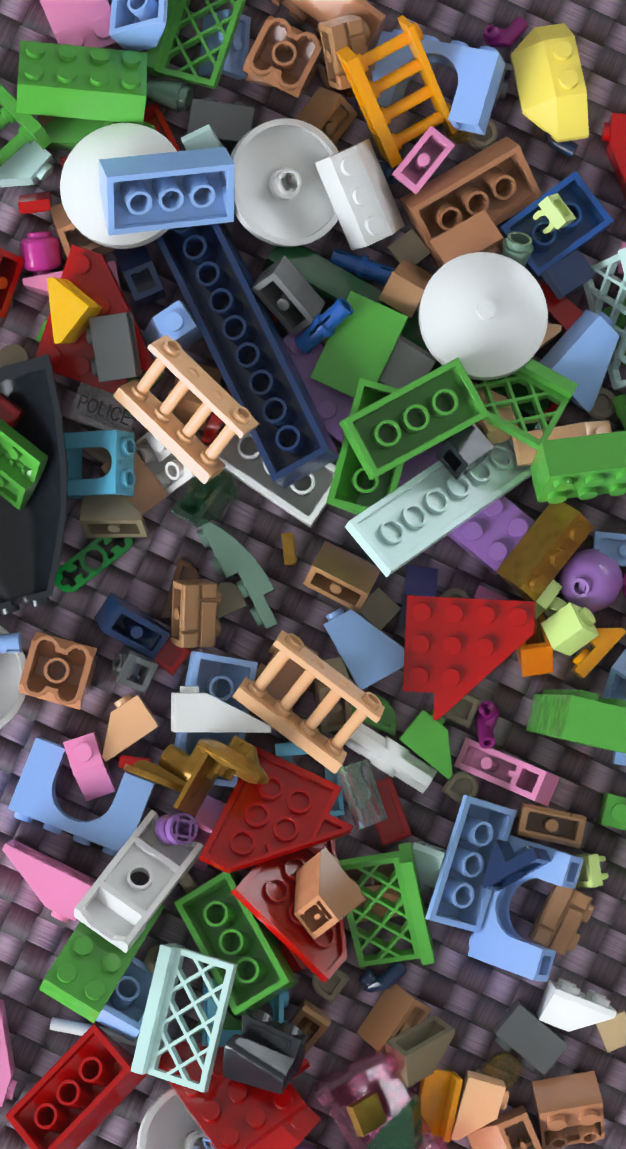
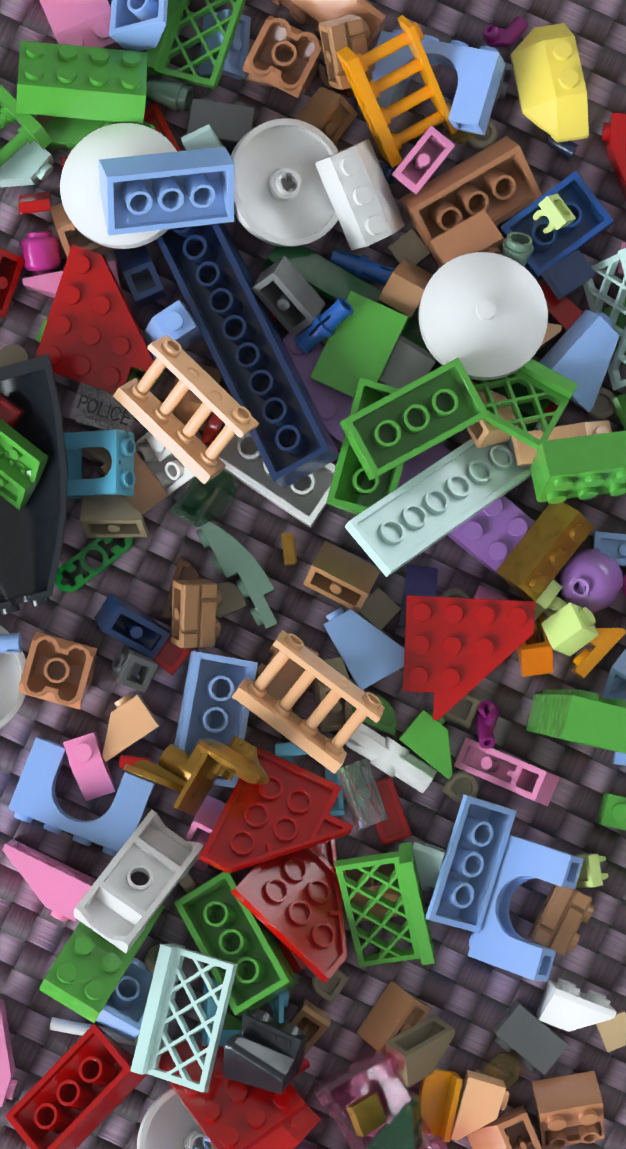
yellow slope [47,277,102,344] -> none
dark grey brick [86,312,142,382] -> none
medium lavender wheel [155,813,198,846] -> none
white slope [171,686,271,733] -> none
nougat slope [294,847,366,940] -> none
dark blue arm [359,961,407,993] -> none
black brick [436,424,494,480] -> none
dark blue slope [482,839,551,891] -> none
medium nougat brick [514,802,587,848] -> none

